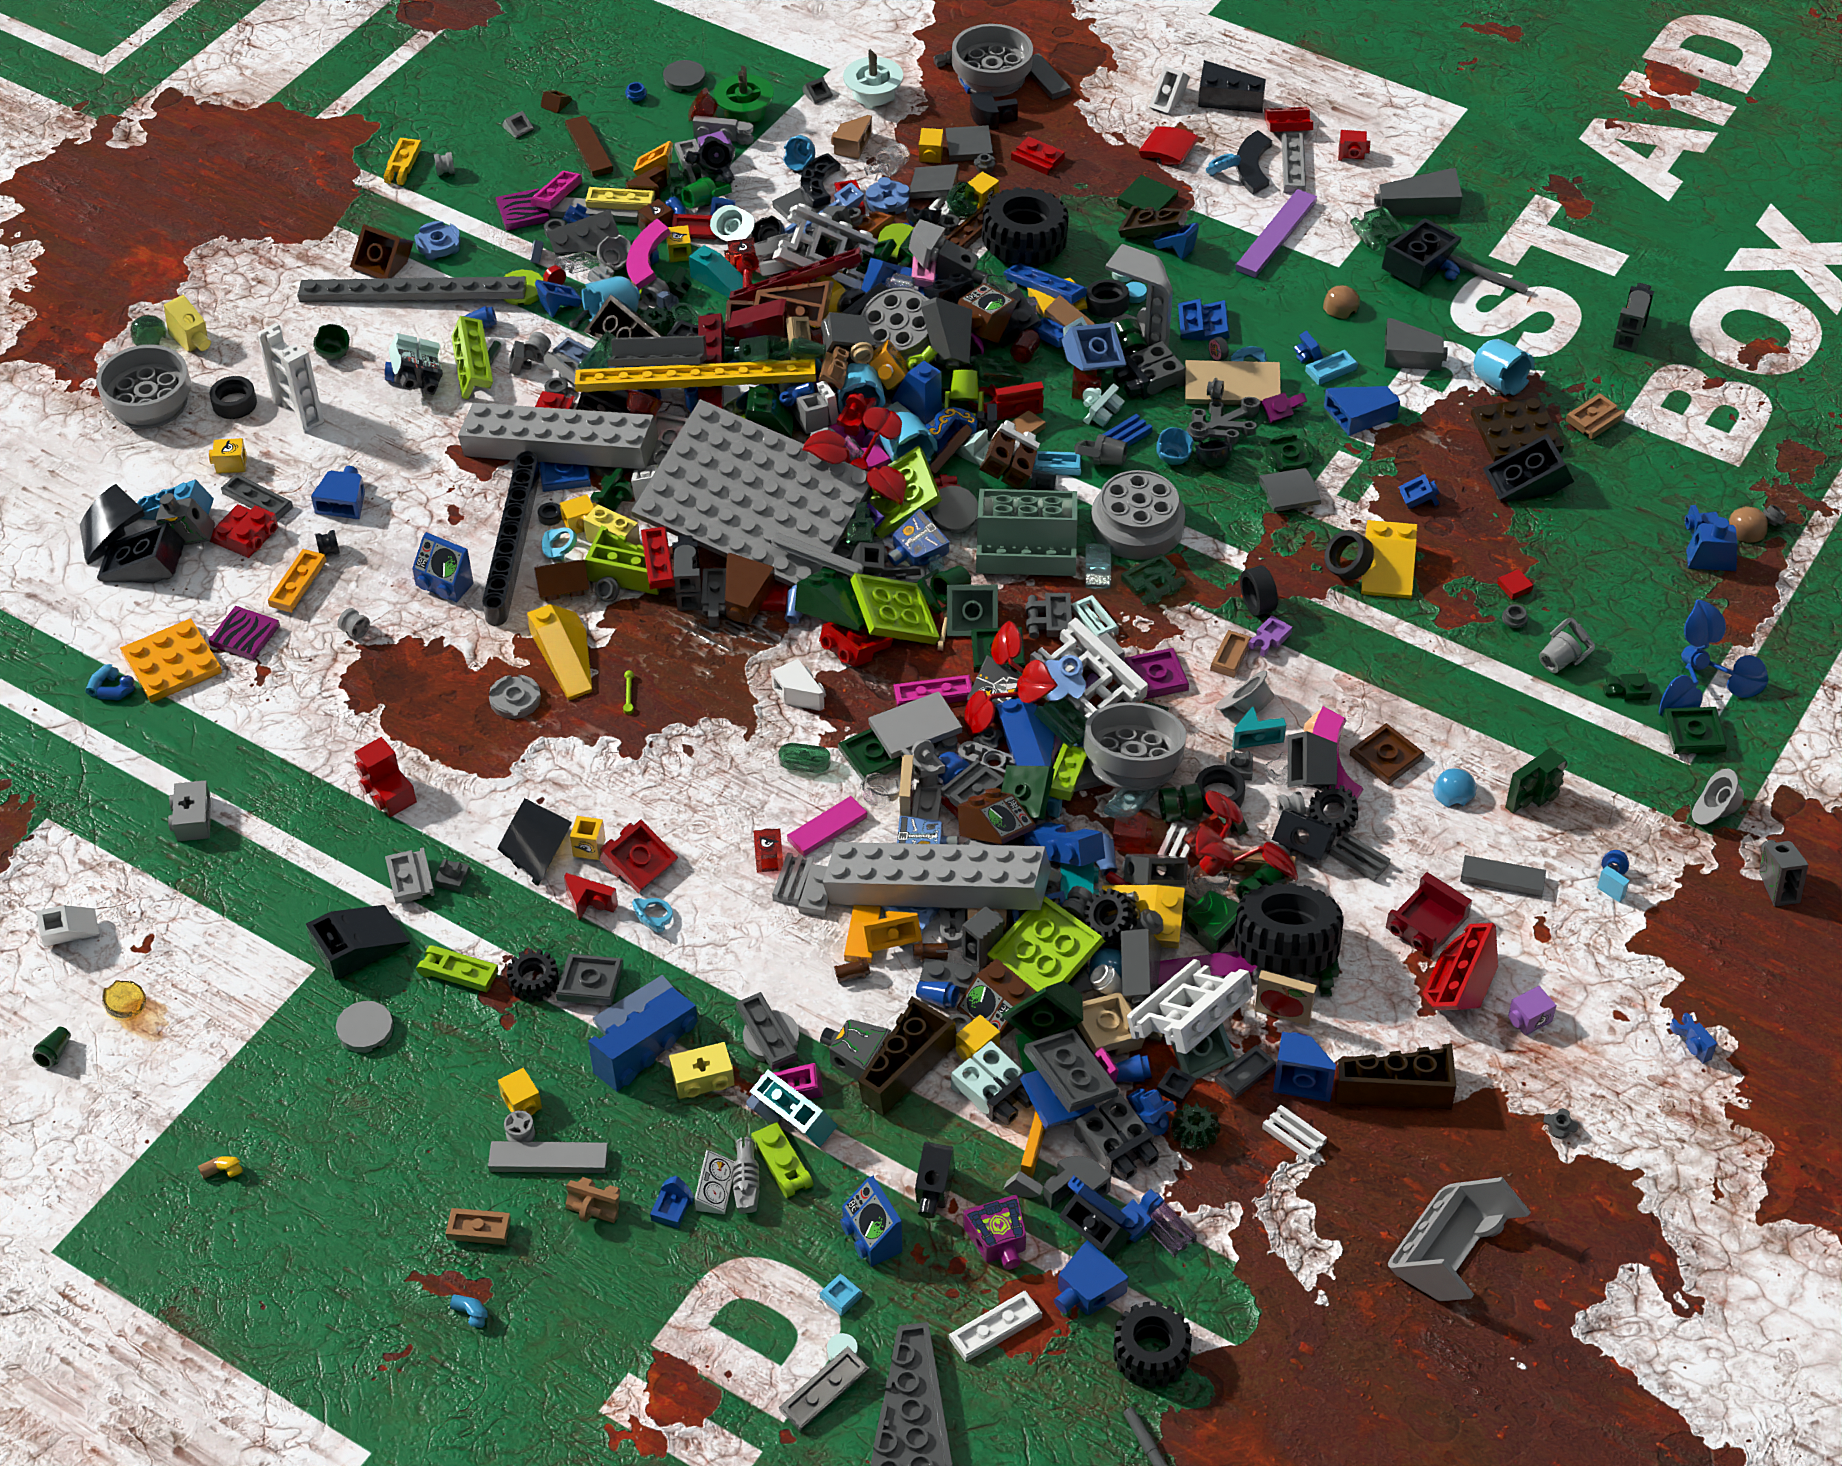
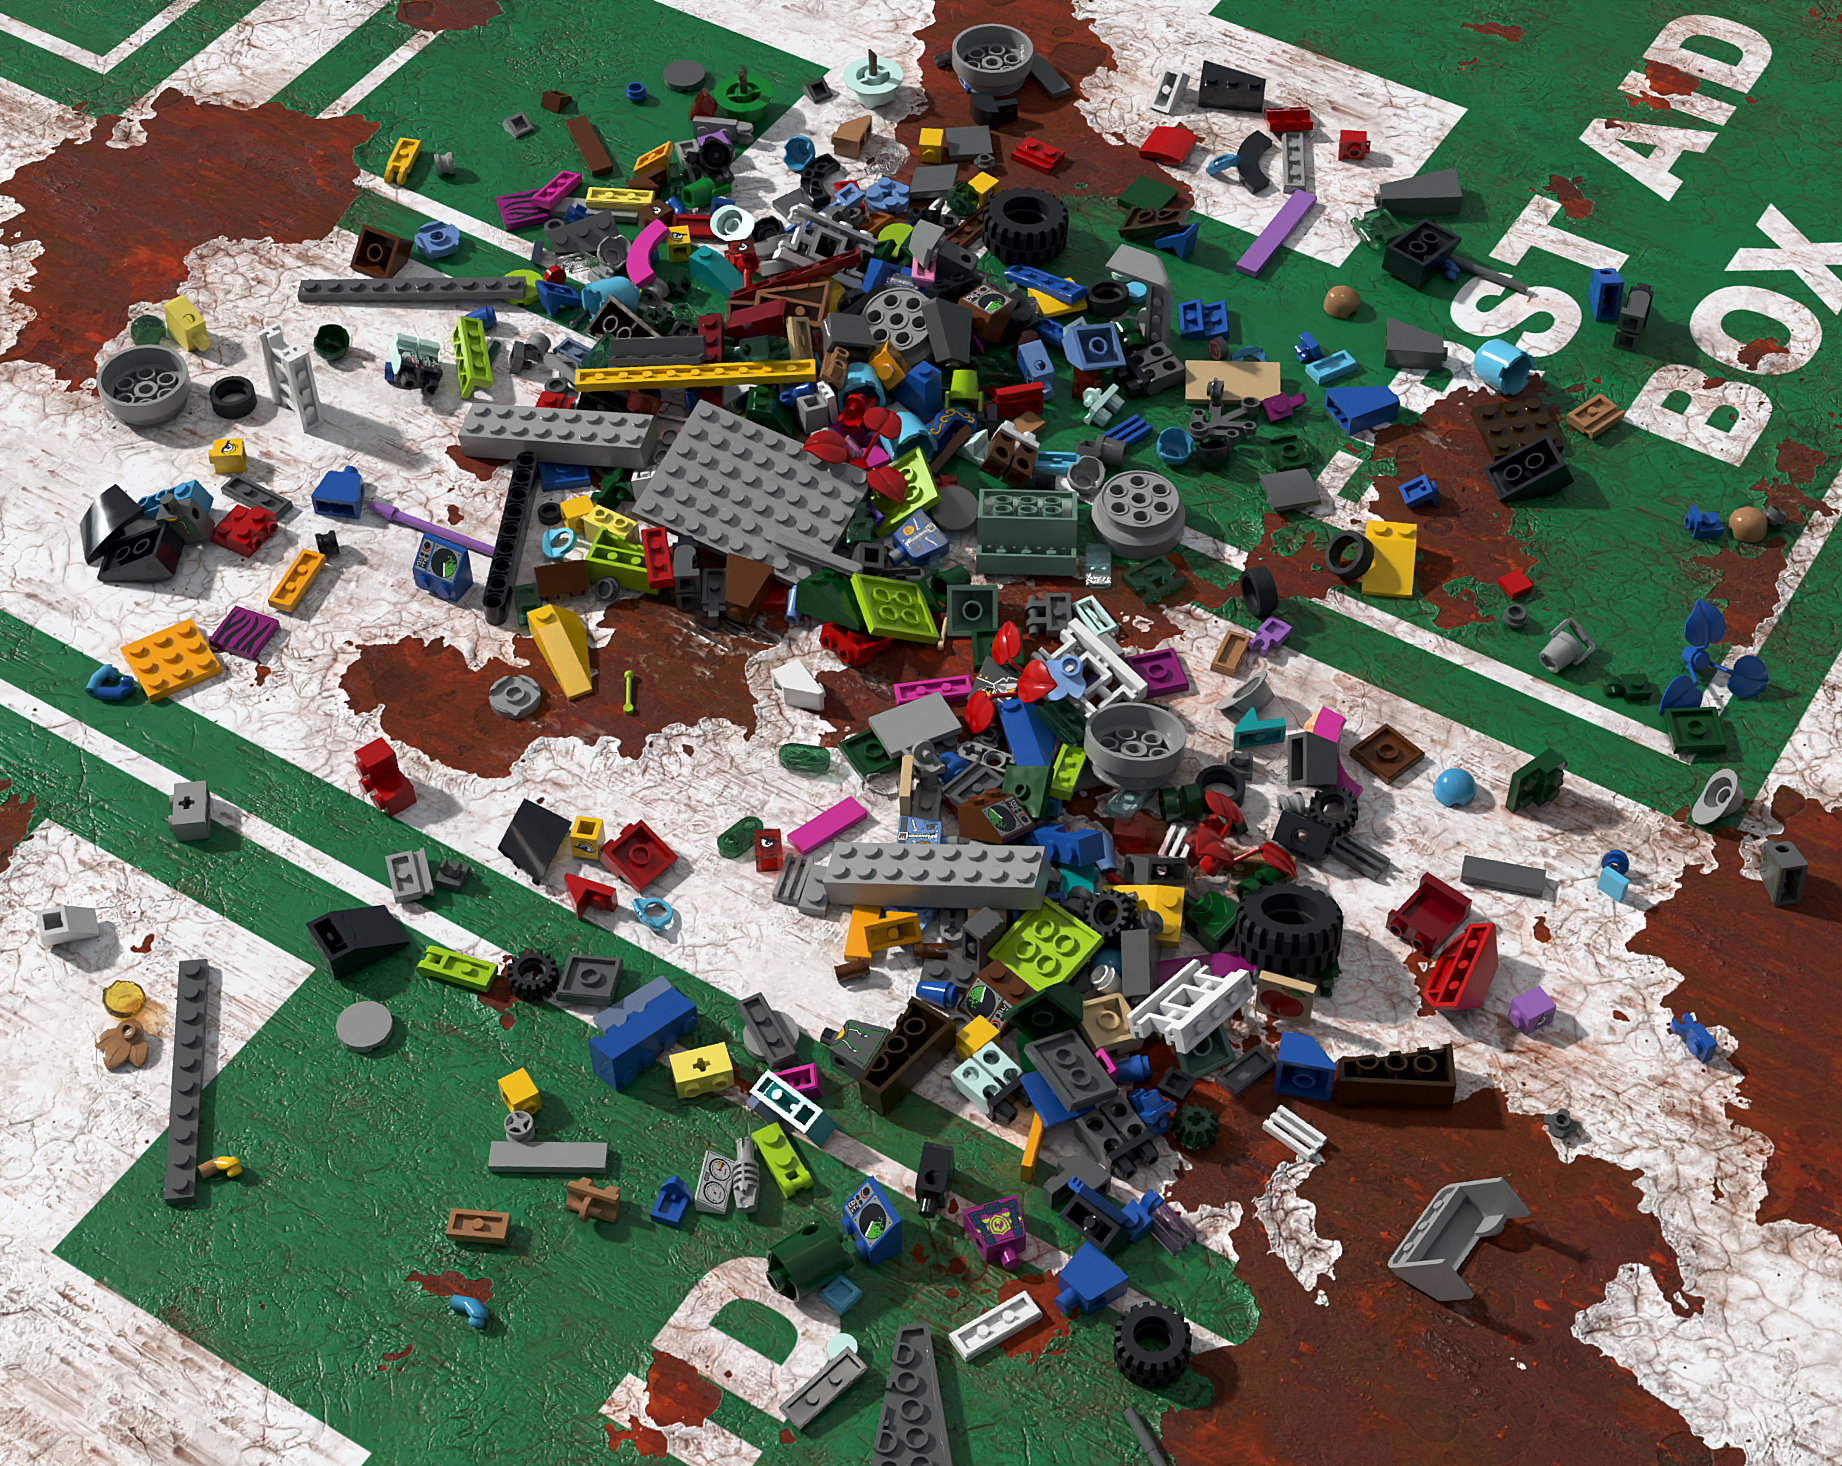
dark green cone [32,1026,71,1068] -> none
light grey wheel [337,608,370,639] -> none
sand blue tile [657,291,679,315] -> none
clear green cone [790,336,826,360] -> none
tan plate [850,342,874,364] -> none
lime arm [906,345,938,370] -> none
light grey tile [1003,1171,1043,1198] -> none
medium nougat tile [1044,295,1095,327] -> none
blue torso [1686,517,1737,571] -> none
none -> medium nougat plate [95,1019,149,1071]
none -> dark grey plate [164,959,209,1205]
none -> medium lavender bar [368,501,495,557]
none -> clear green slope [513,582,542,627]
none -> clear green plate [717,816,764,859]
none -> dark green cylinder [765,1217,854,1302]
none -> medium blue torso [1015,339,1055,400]
none -> light grey hair [1067,456,1106,494]
none -> blue torso [1588,268,1624,321]

